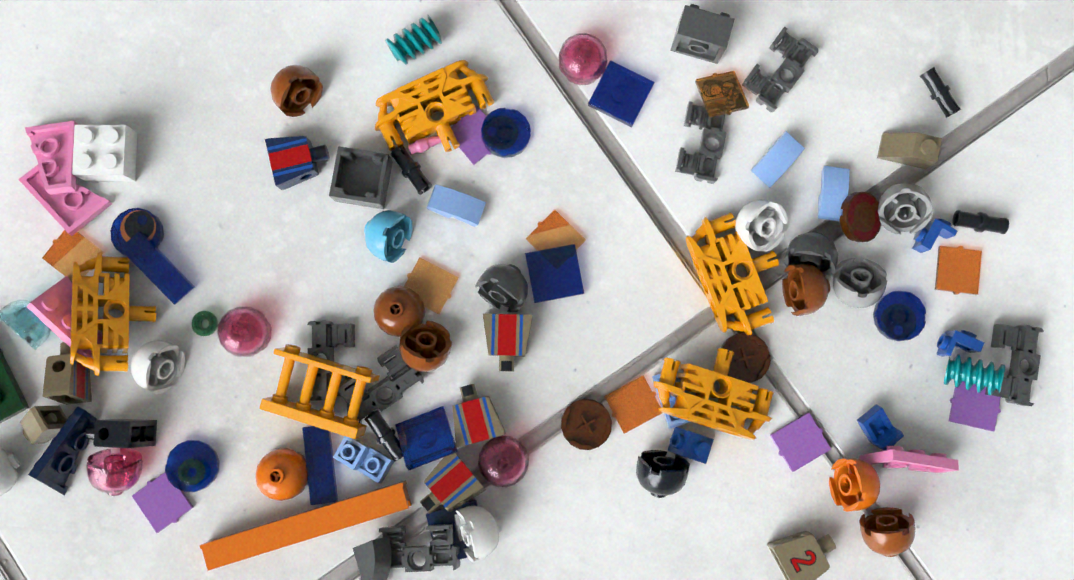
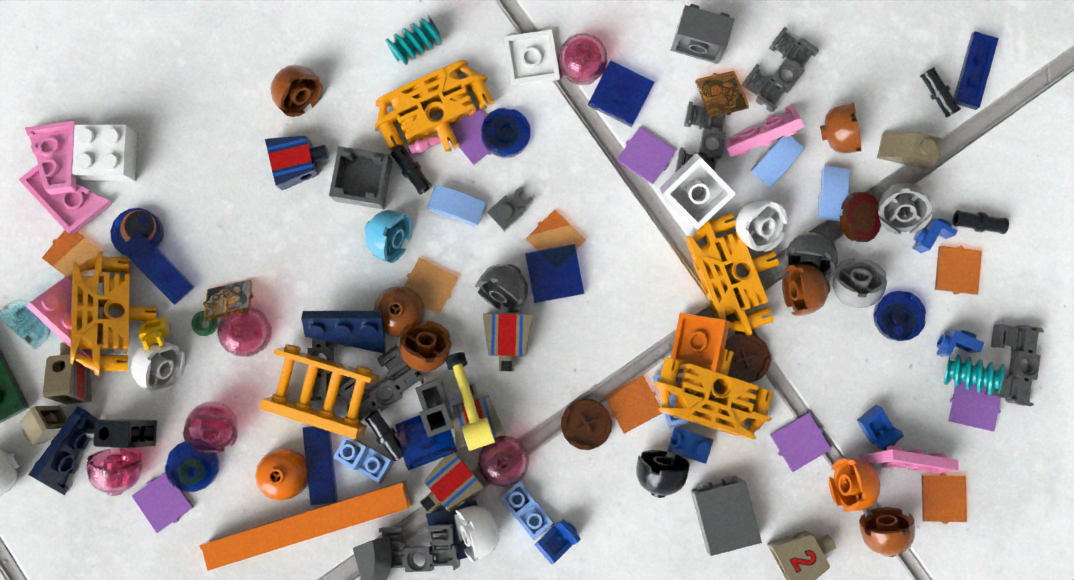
none -> yellow plate [139,316,169,350]
none -> clear pink cylinder [183,402,238,454]
none -> piece [203,280,254,321]
none -> dark blue wing [301,311,386,354]
none -> dark grey brick [415,379,454,438]
none -> light yellow piece [446,352,495,451]
none -> dark grey plate [487,187,533,232]
none -> light blue slope [500,482,554,540]
none -> white tile [503,29,560,87]
none -> blue bracket [534,520,581,565]
none -> medium lavender piece [617,127,676,185]
none -> white brick [659,153,736,229]
none -> orange plate [671,313,730,373]
none -> dark grey brick [691,475,762,556]
none -> bright pink wing [725,104,804,157]
none -> dark orange cylinder [820,101,862,154]
none -> clear orange piece [921,473,967,524]
none -> clear blue tile [954,31,999,110]

